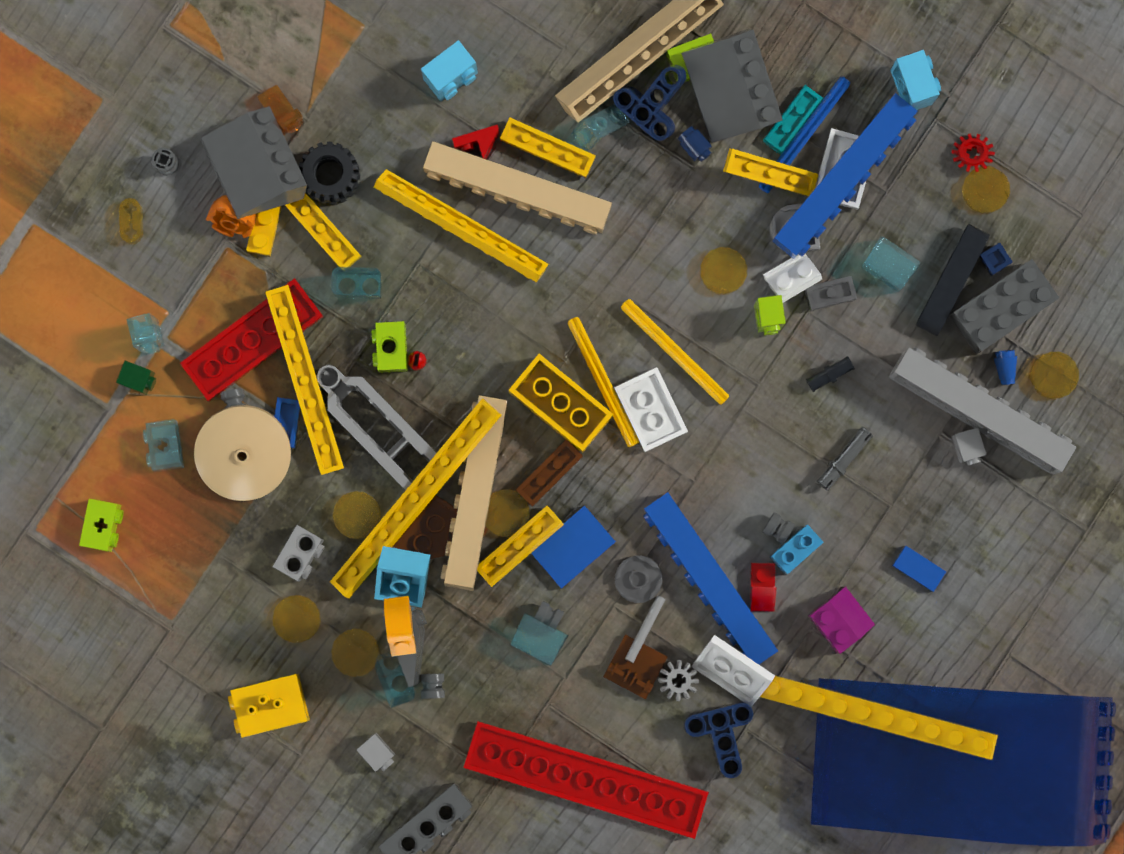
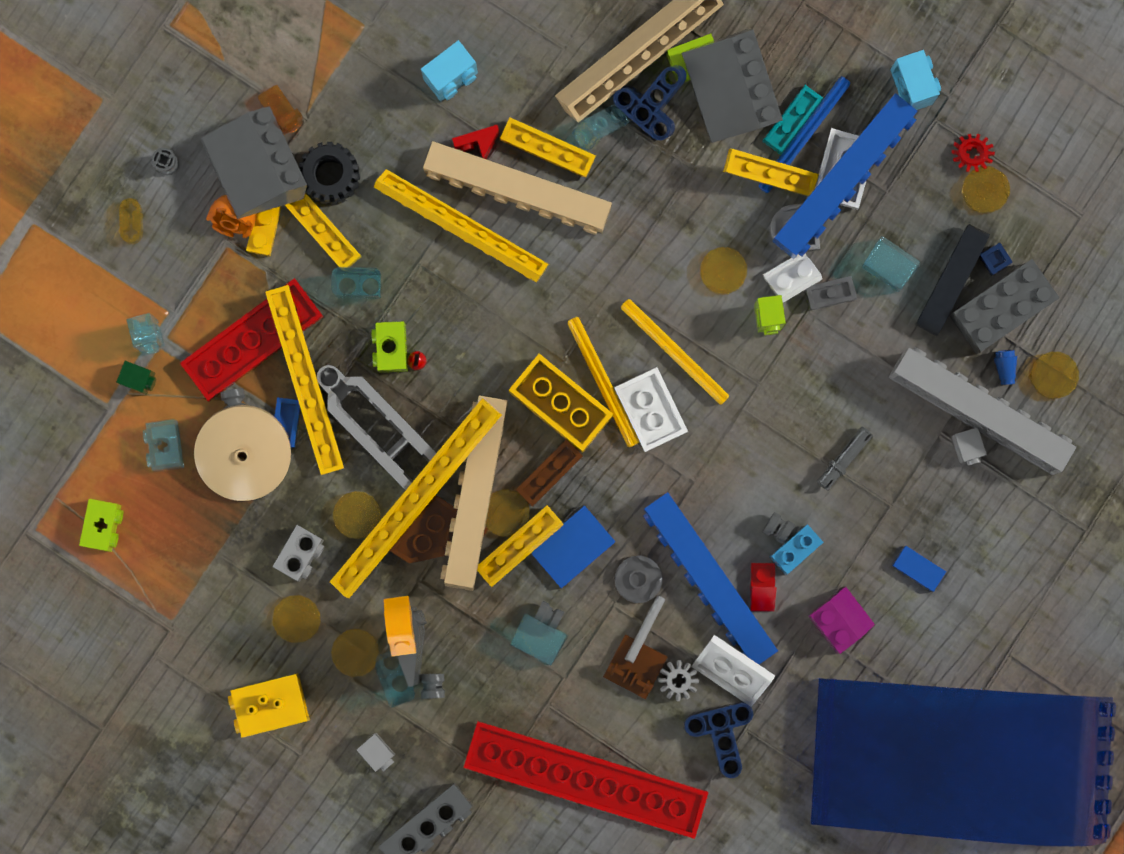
medium azure brick [374,546,430,608] -> none
dark blue brick [678,126,712,162] -> none
yellow plate [760,675,998,759] -> none
black pin [806,356,855,392] -> none

